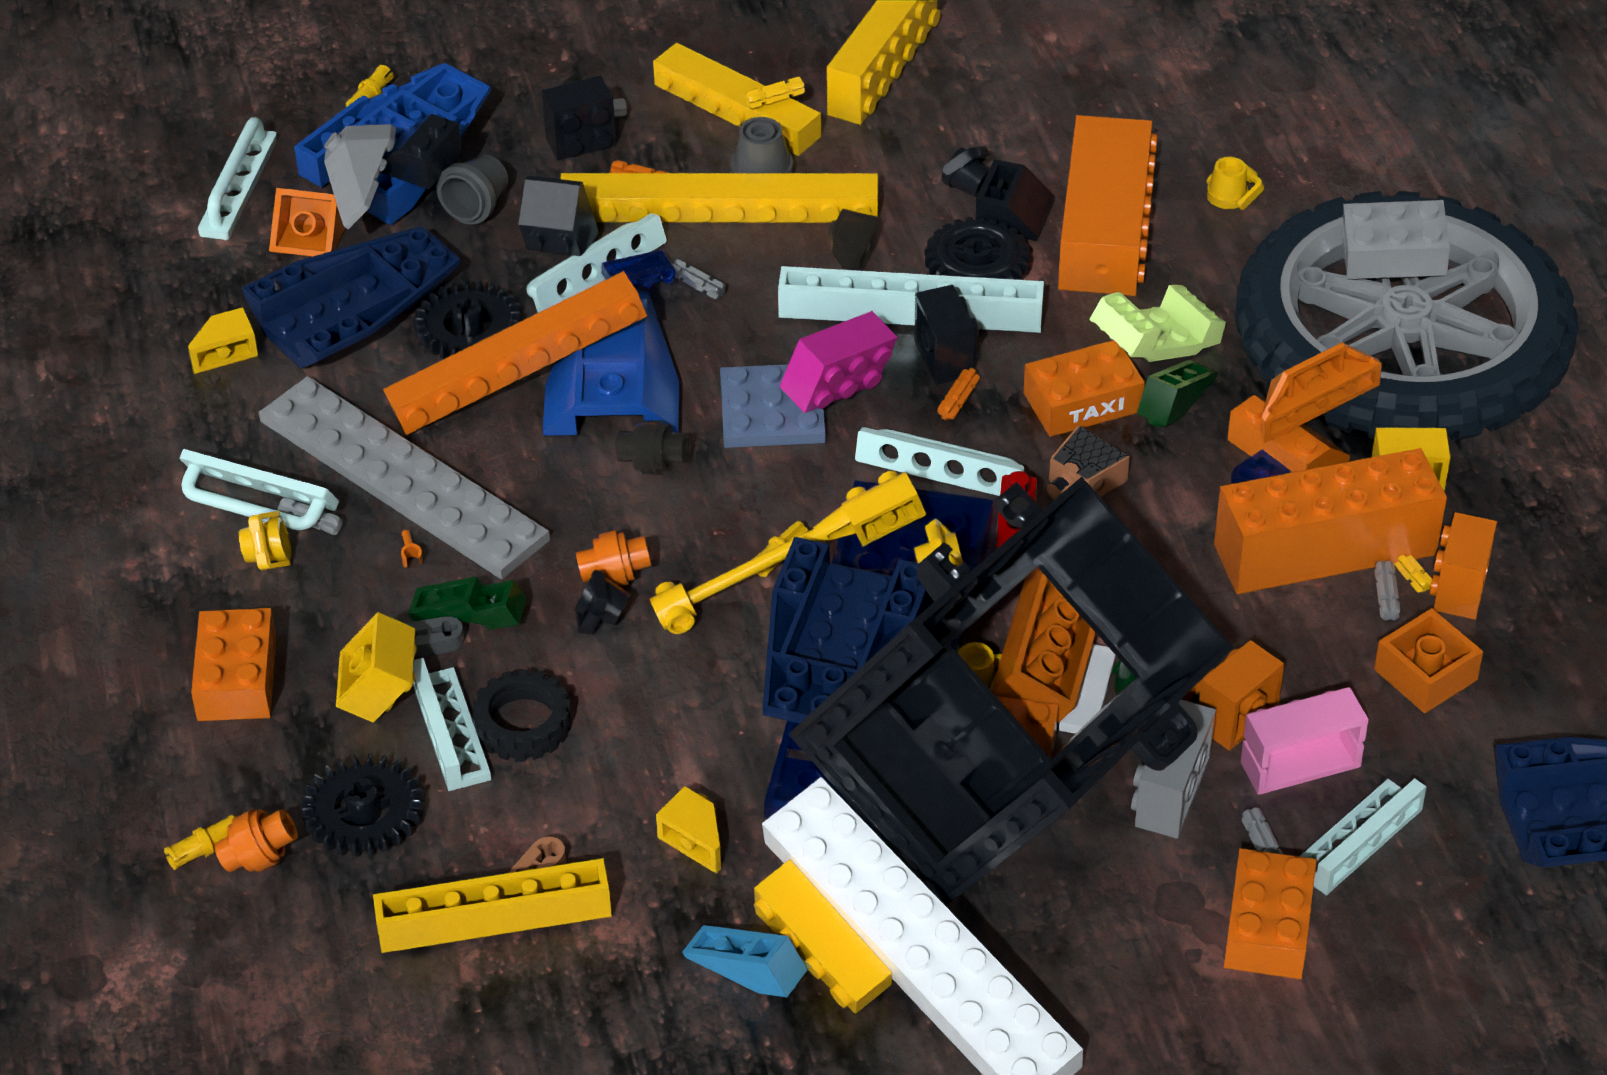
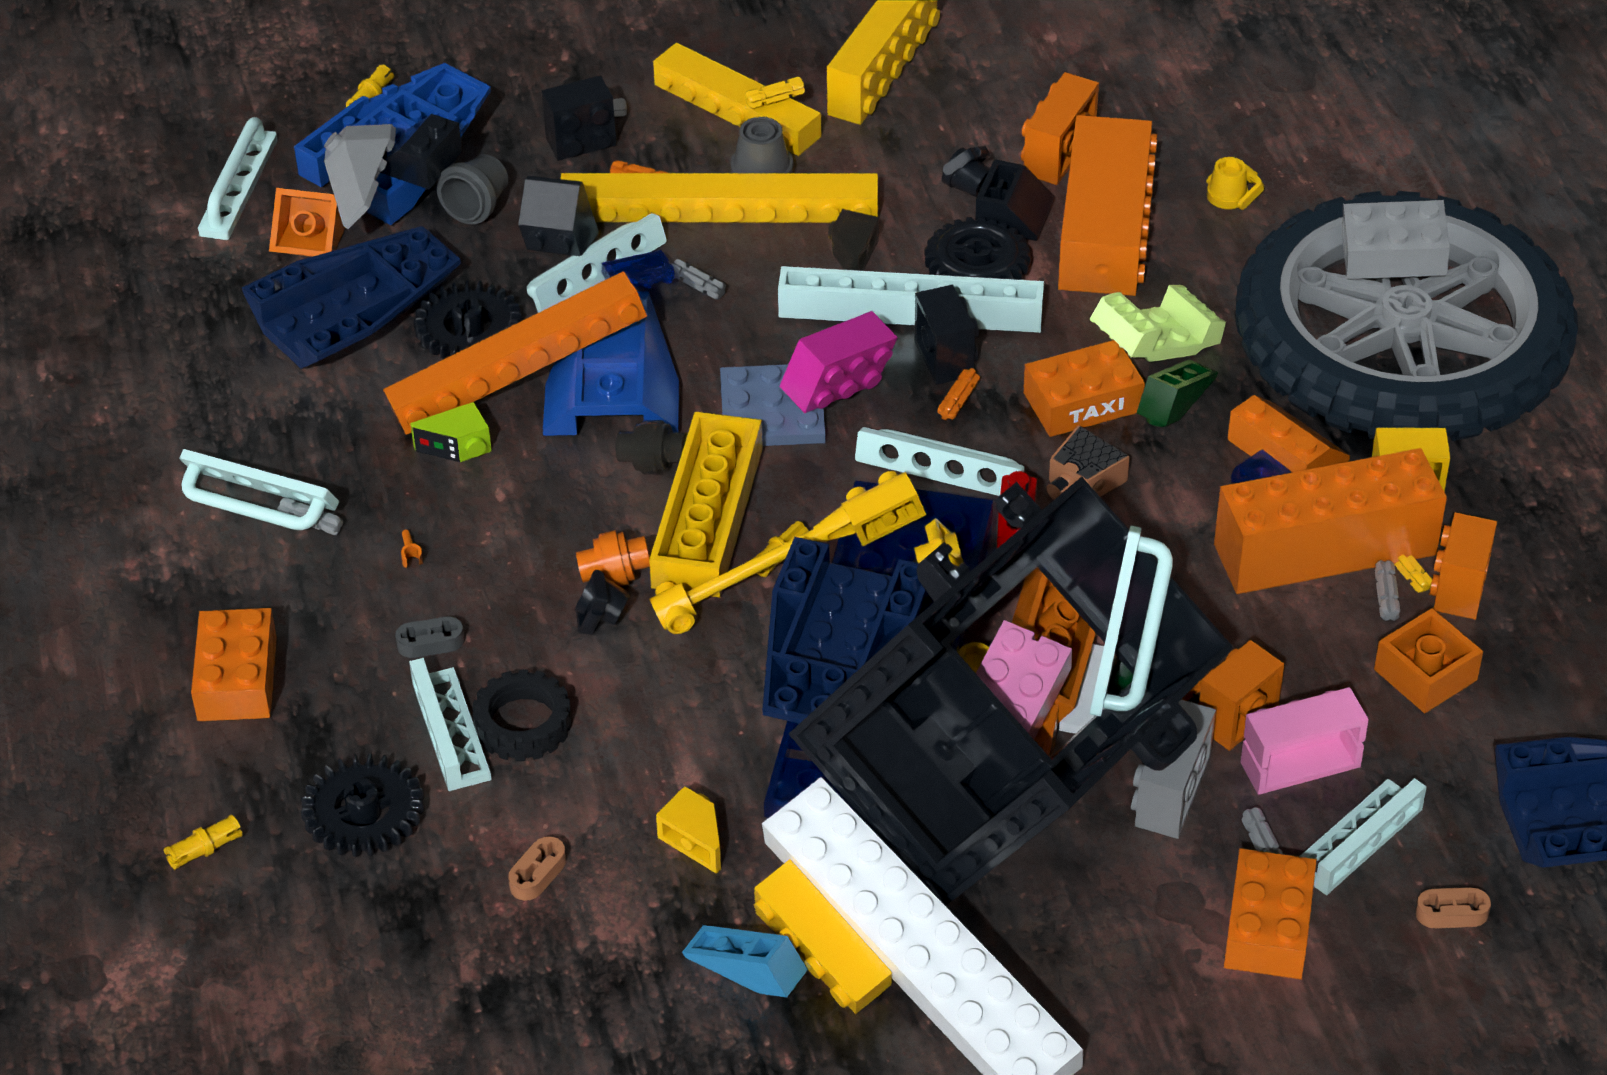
yellow slope [188,307,258,374] -> none
orange piece [215,809,298,873] -> none
yellow piece [239,511,291,571] -> none
light grey plate [259,376,550,580] -> none
yellow brick [336,612,417,723] -> none
yellow brick [373,858,612,953] -> none
dark green slope [408,576,527,630] -> none
orange wedge [1261,342,1382,443] -> none
none -> lime slope [410,402,492,462]
none -> yellow brick [649,412,763,598]
none -> bright pink piece [976,620,1072,739]
none -> orange brick [1021,72,1099,185]
none -> light aqua piece [1090,526,1173,717]
none -> nougat beam [1415,888,1491,928]

